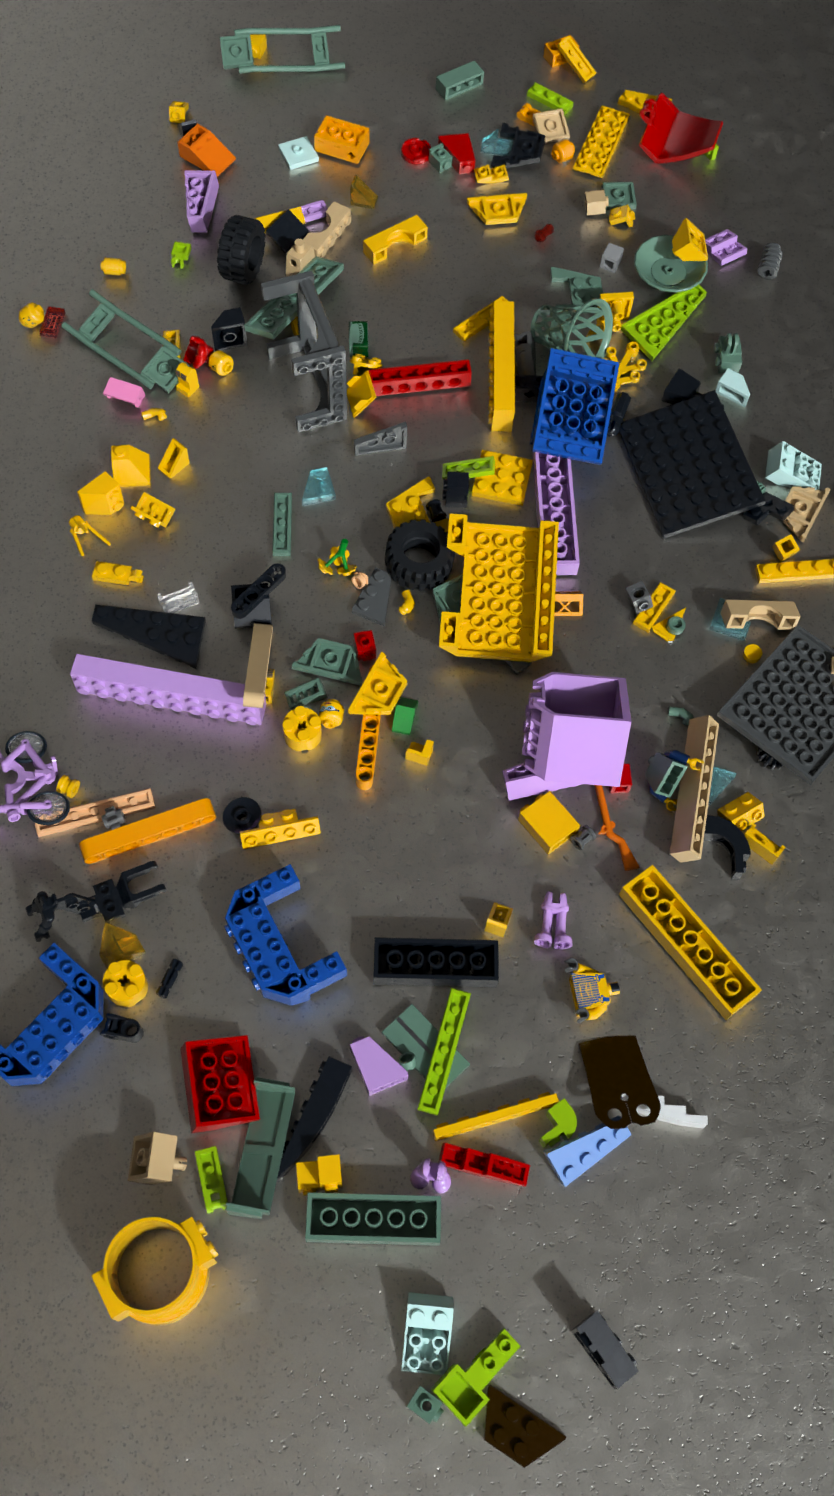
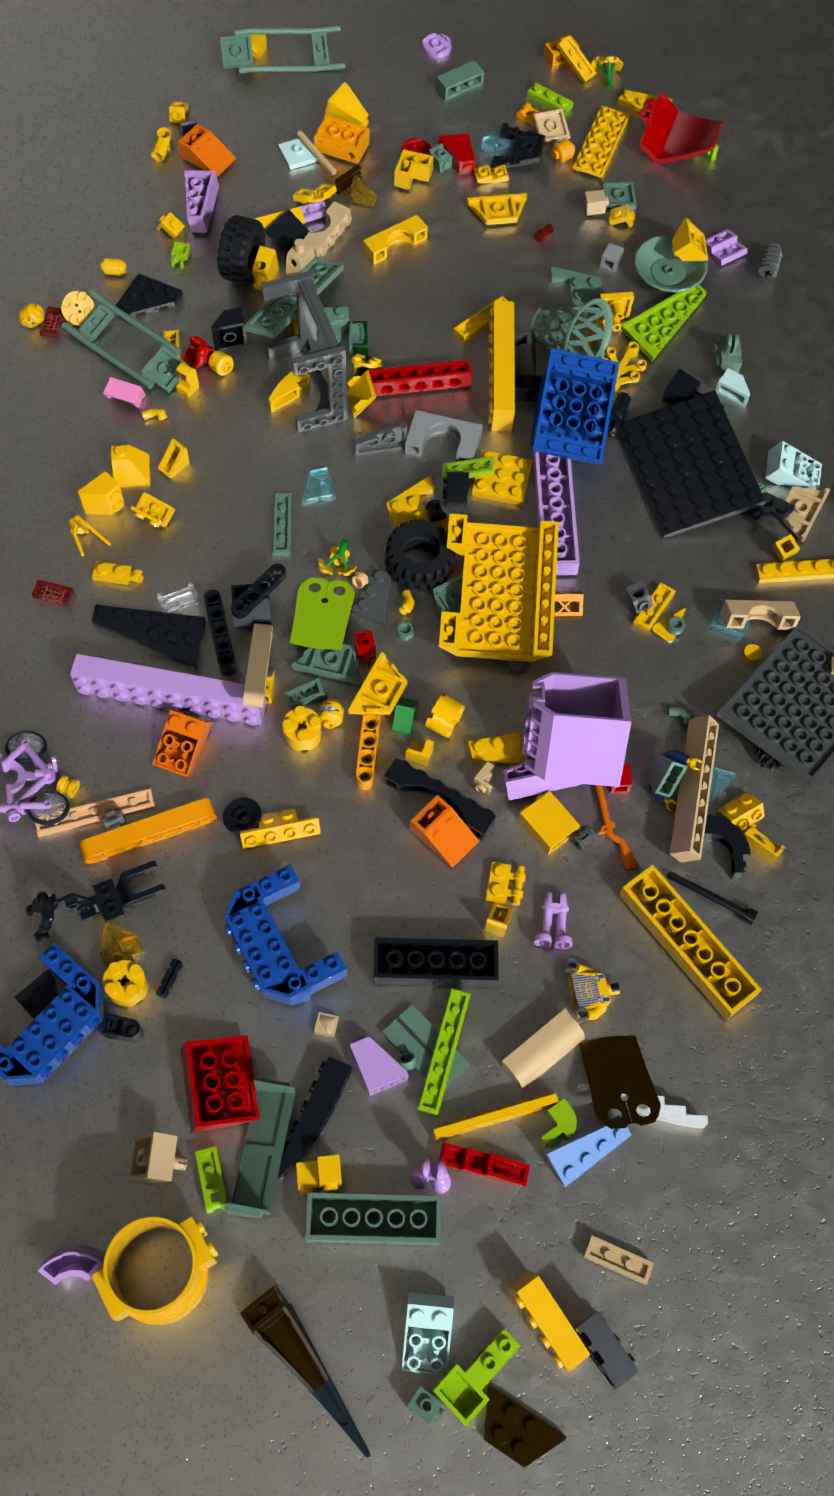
none -> black slope [15,969,59,1019]
none -> clear red tile [32,580,74,606]
none -> lavender brick [38,1245,106,1285]
none -> yellow plate [61,291,95,326]
none -> black plate [116,273,183,317]
none -> yellow piece [151,127,172,162]
none -> orange slope [152,710,212,777]
none -> yellow bracket [156,212,185,239]
none -> black beam [204,589,236,676]
none -> dark brown plate [240,1284,371,1458]
none -> yellow torso [252,246,279,290]
none -> yellow slope [269,371,310,413]
none -> lime piece [290,577,355,650]
none -> yellow plate [293,184,337,203]
none -> tan bar [297,130,337,175]
none -> tan tile [314,1012,339,1038]
none -> sand green brick [316,307,349,343]
none -> yellow slope [323,82,369,127]
none -> dark brown tile [335,164,362,195]
none -> black arch [383,758,496,841]
none -> yellow brick [394,149,434,190]
none -> sand green tile [396,622,414,640]
none -> light grey arch [405,410,483,462]
none -> orange slope [409,795,479,868]
none -> lavender tile [422,33,452,58]
none -> yellow brick [425,693,466,738]
none -> yellow wing [468,731,531,766]
none -> tan bracket [473,761,494,796]
none -> yellow plate [486,862,526,906]
none -> tan brick [501,1008,585,1091]
none -> yellow wedge [506,1270,591,1372]
none -> tan plate [583,1235,654,1286]
none -> plant [591,54,623,88]
none -> black piece [667,872,758,925]

